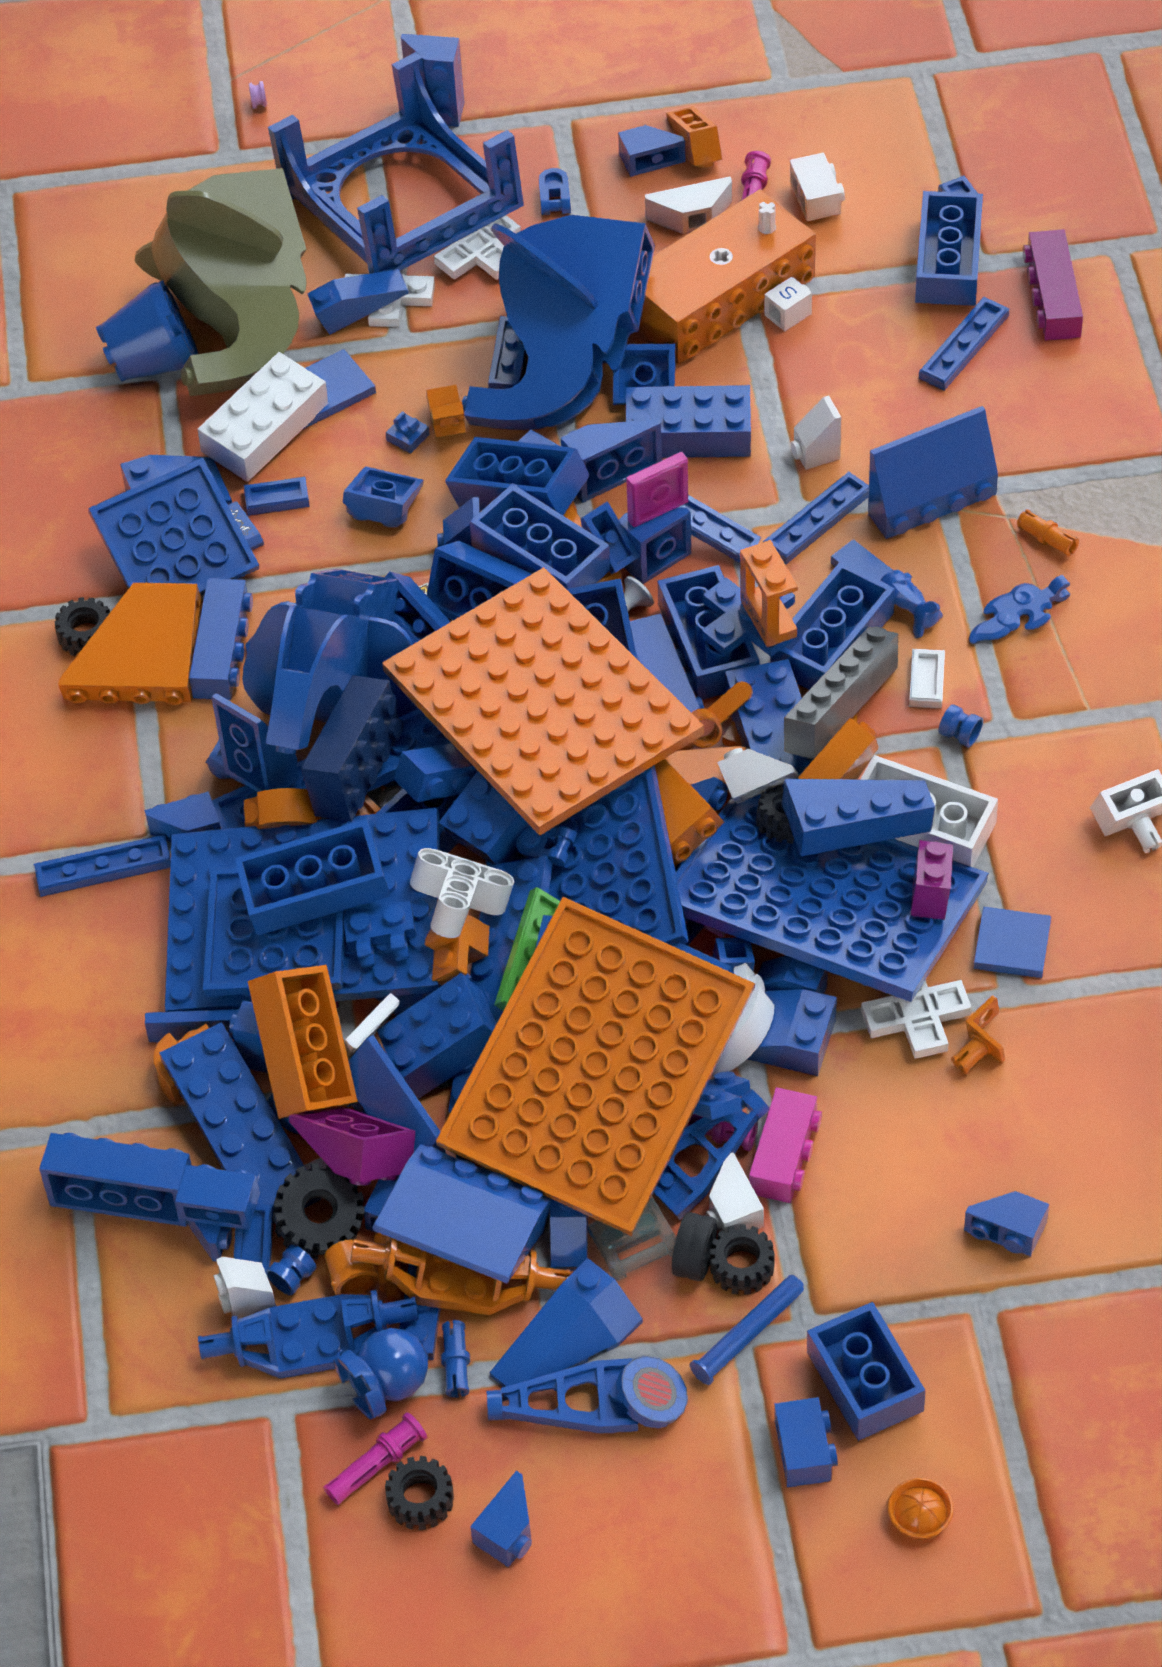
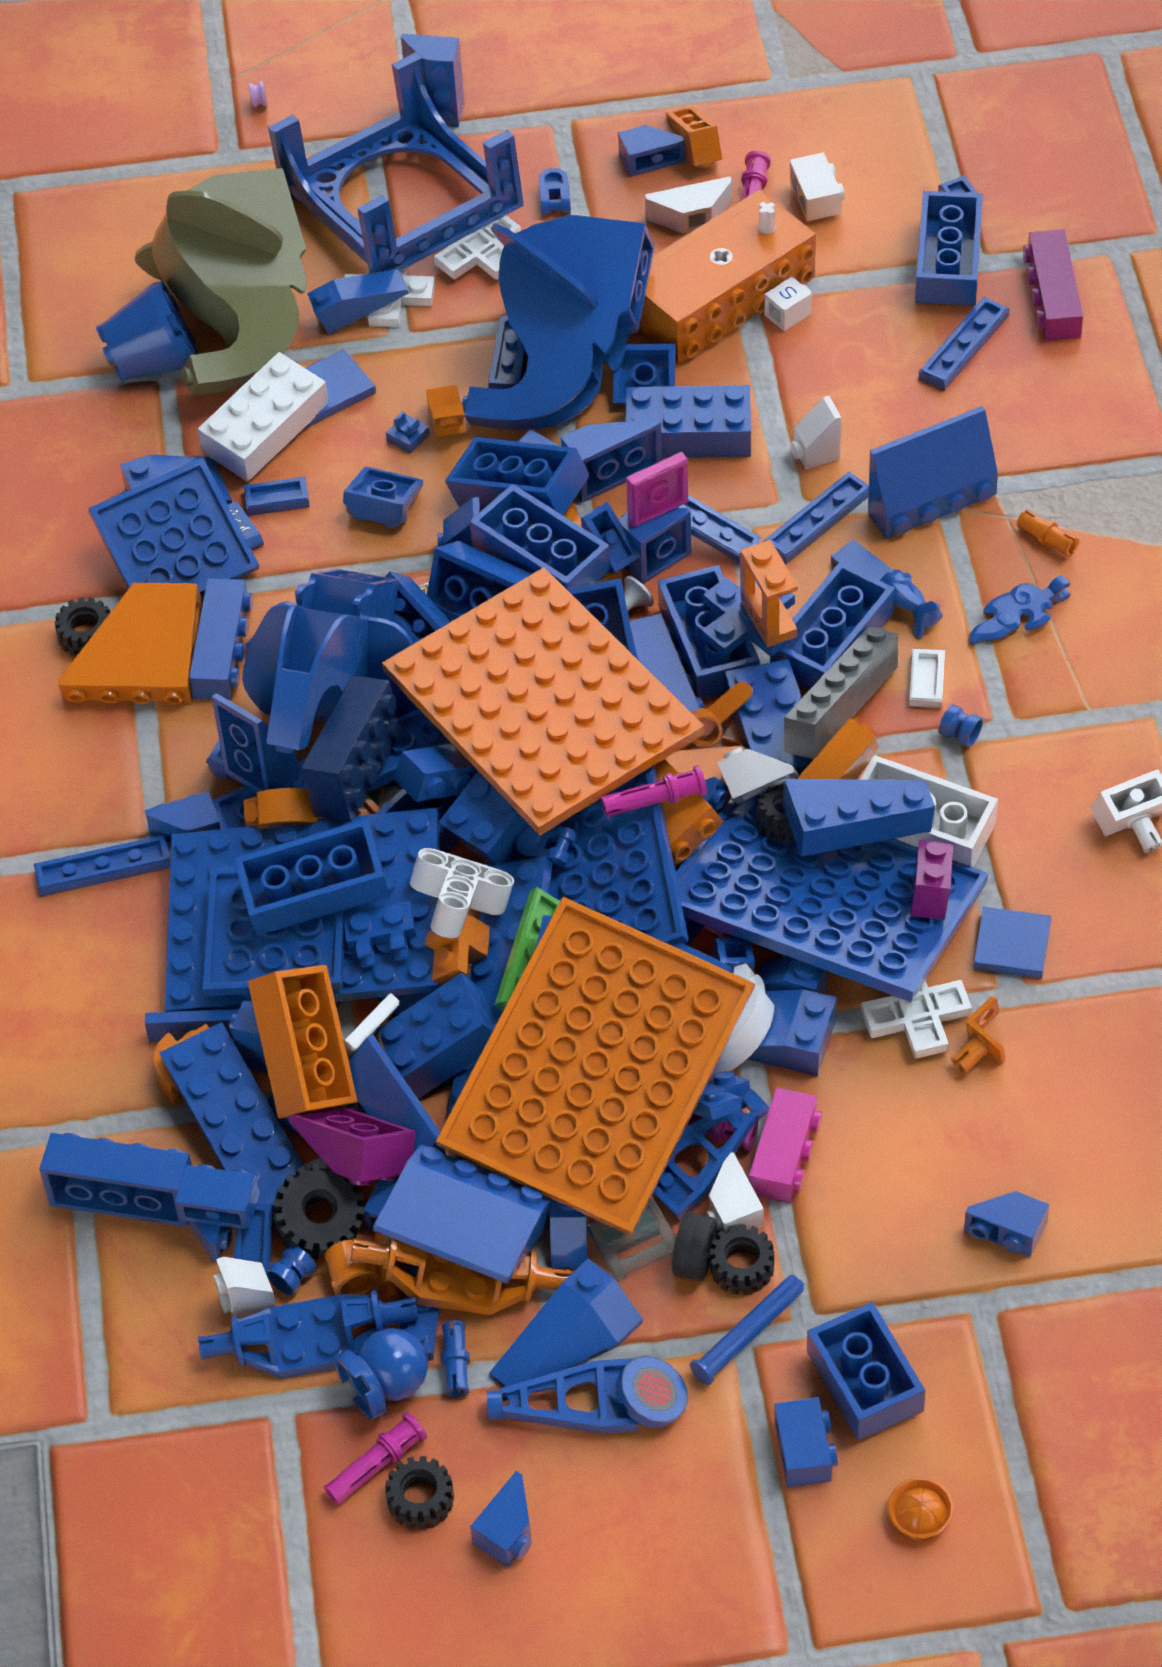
none -> dark pink pin [601,765,707,818]

